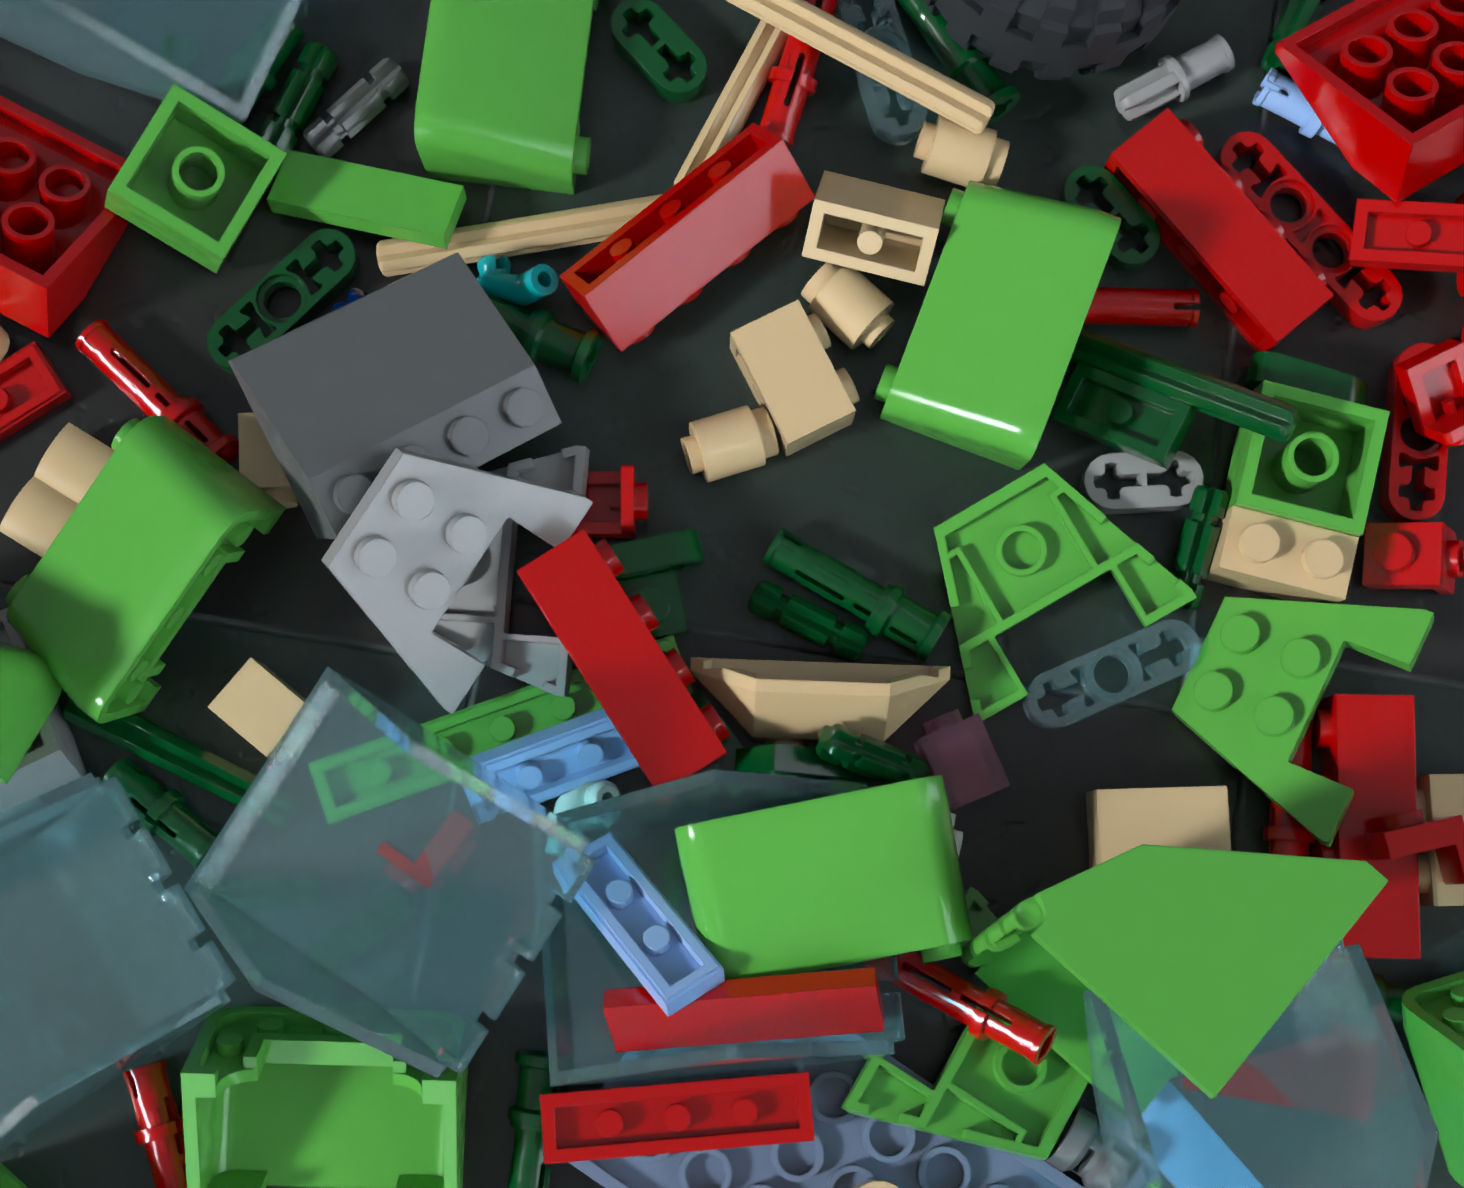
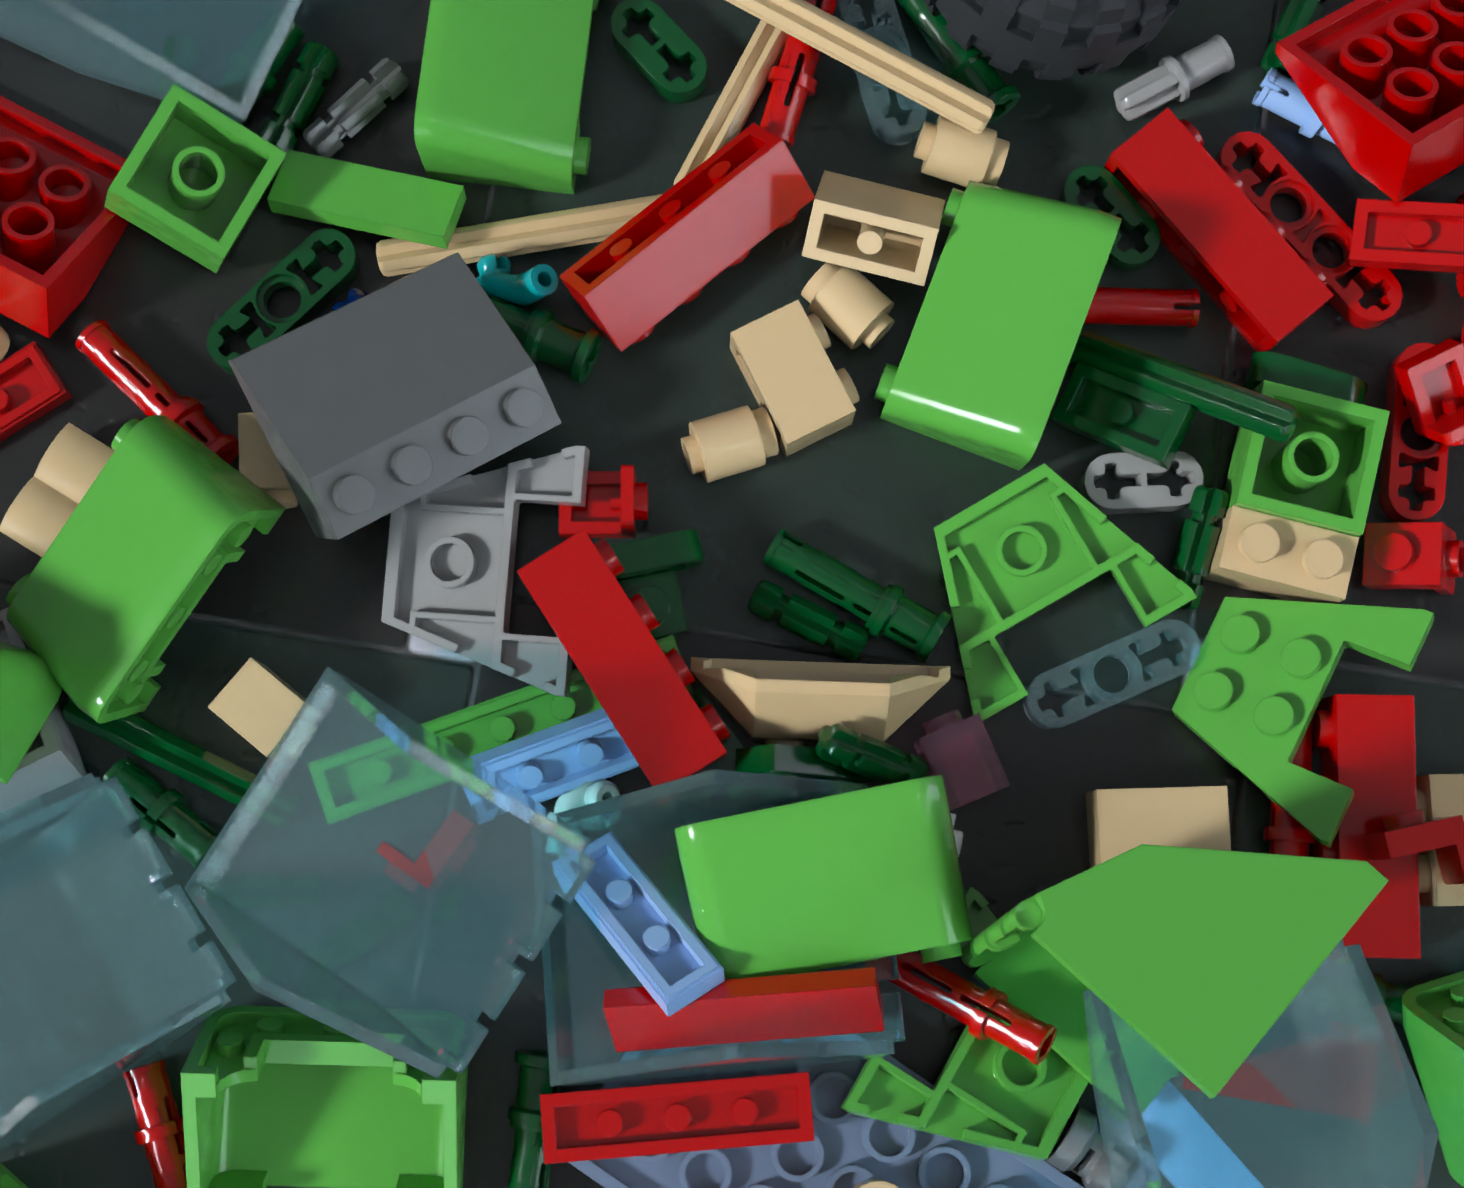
light grey wing [321,448,593,714] -> none

